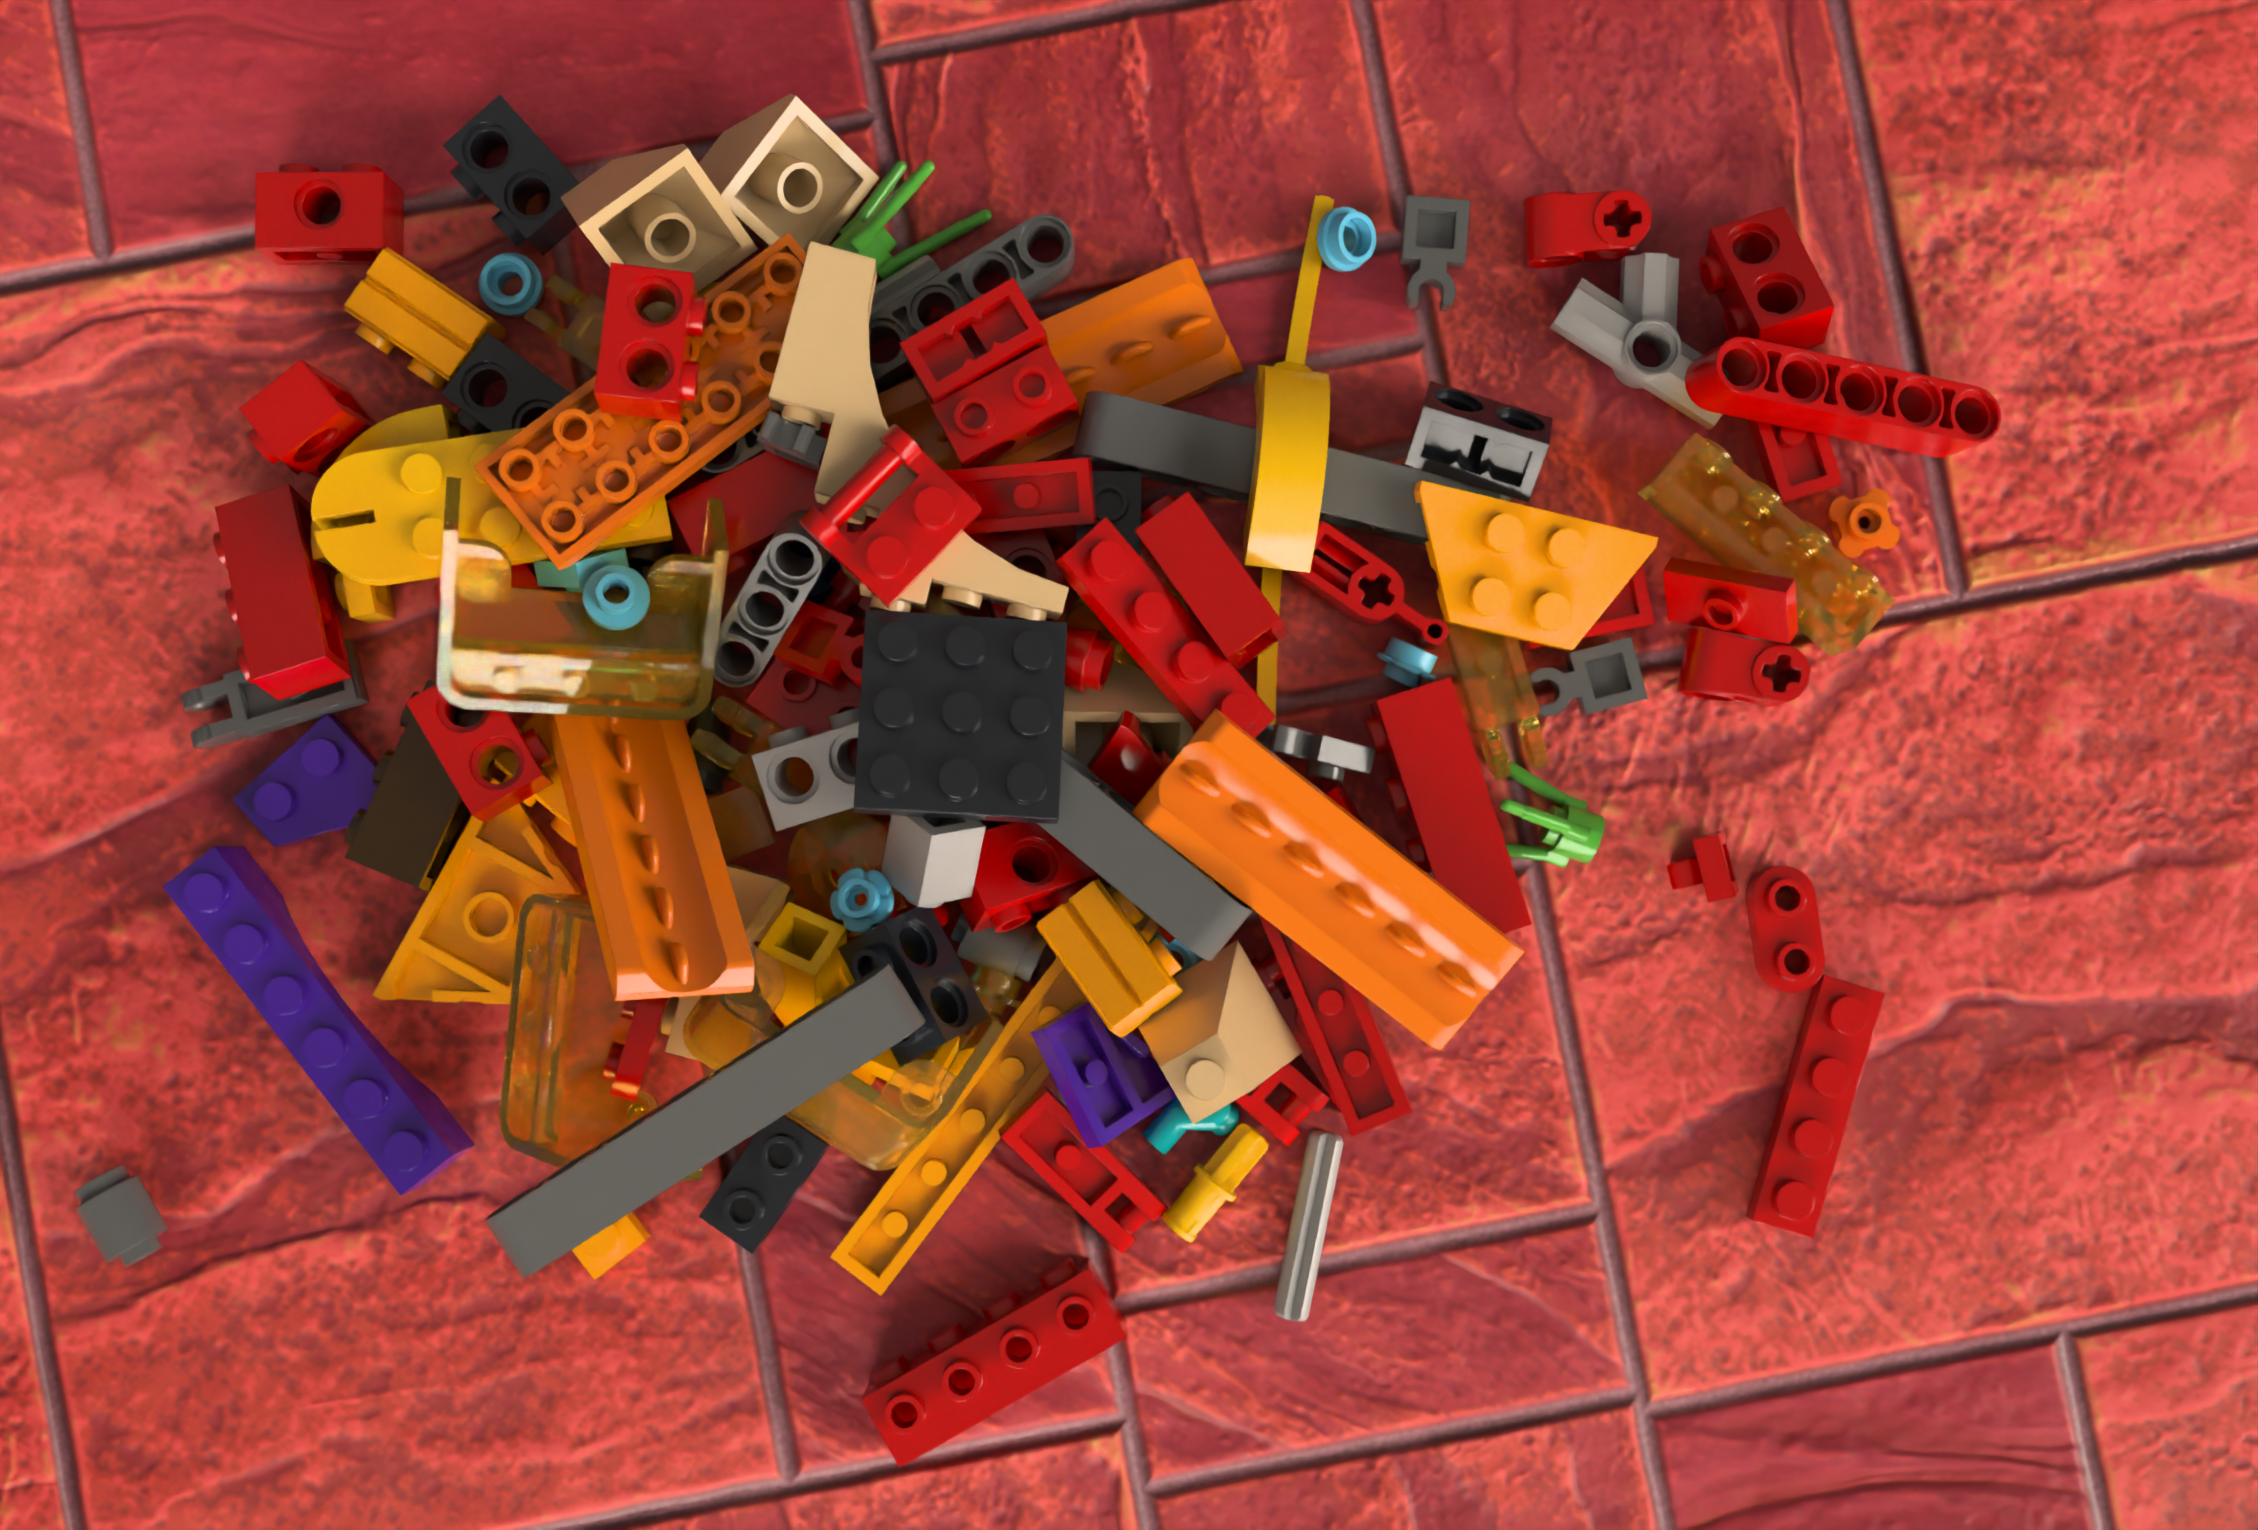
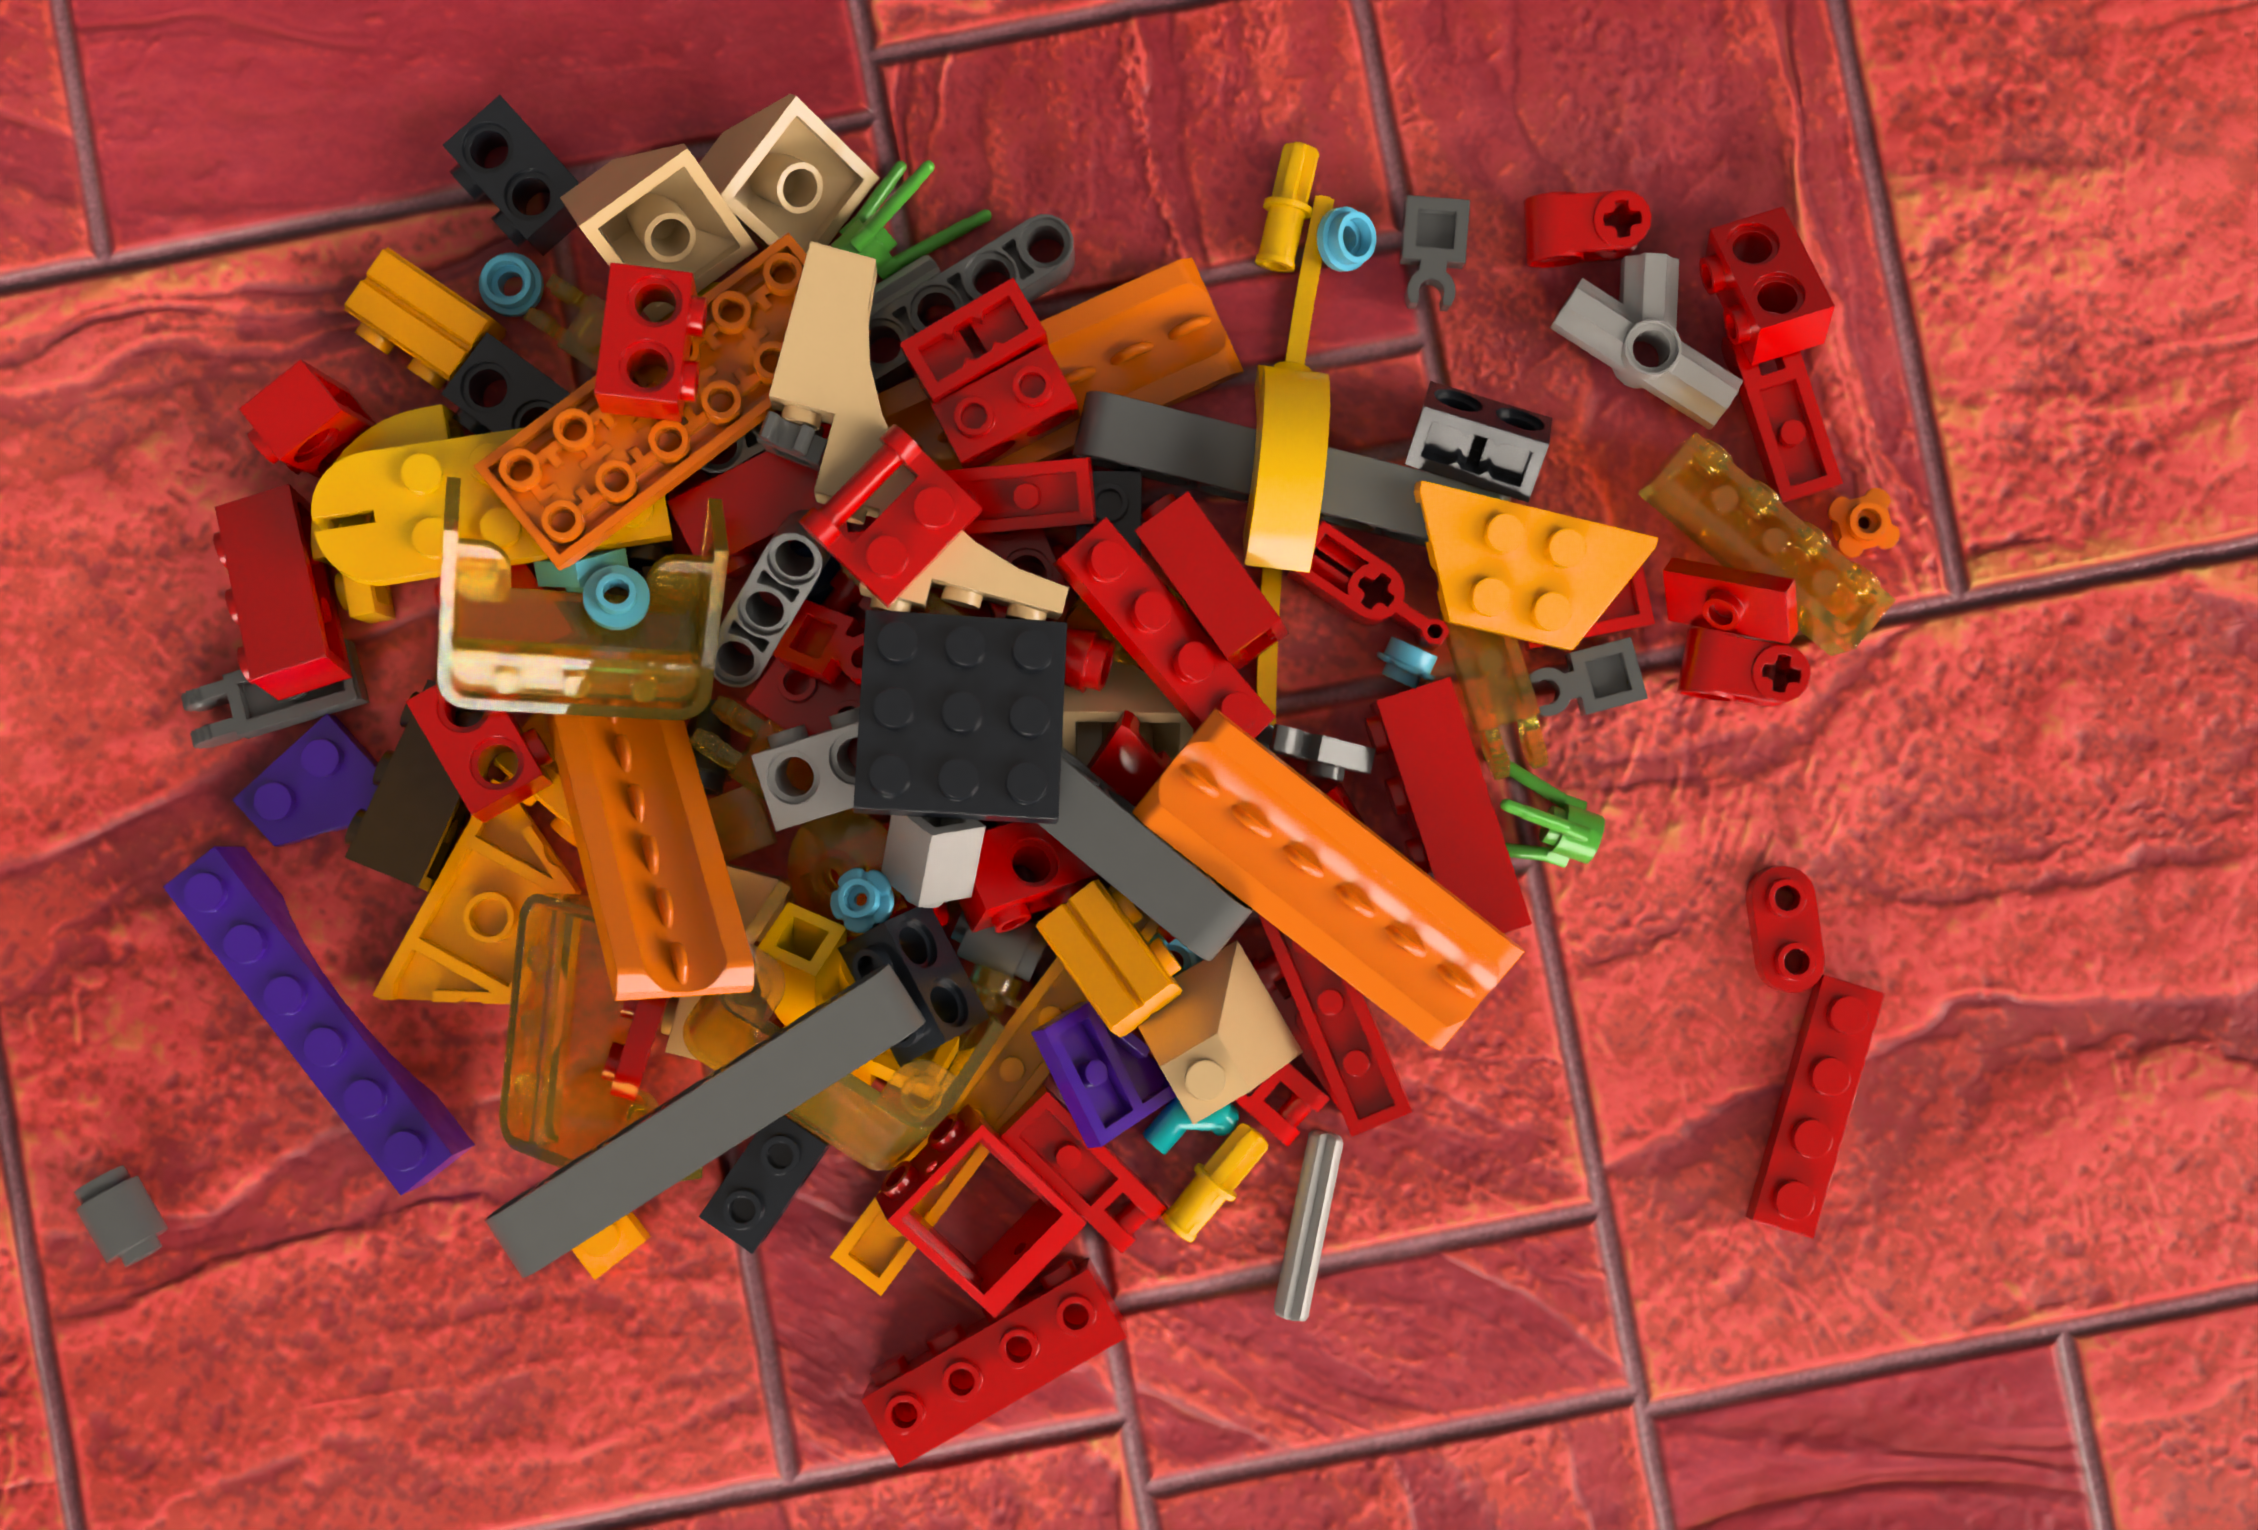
red brick [255,163,404,265] -> none
red tile [1666,830,1739,903] -> none
red beam [1685,337,2001,458] -> none
none -> red window [875,1103,1087,1318]
none -> yellow axle [1255,142,1319,273]

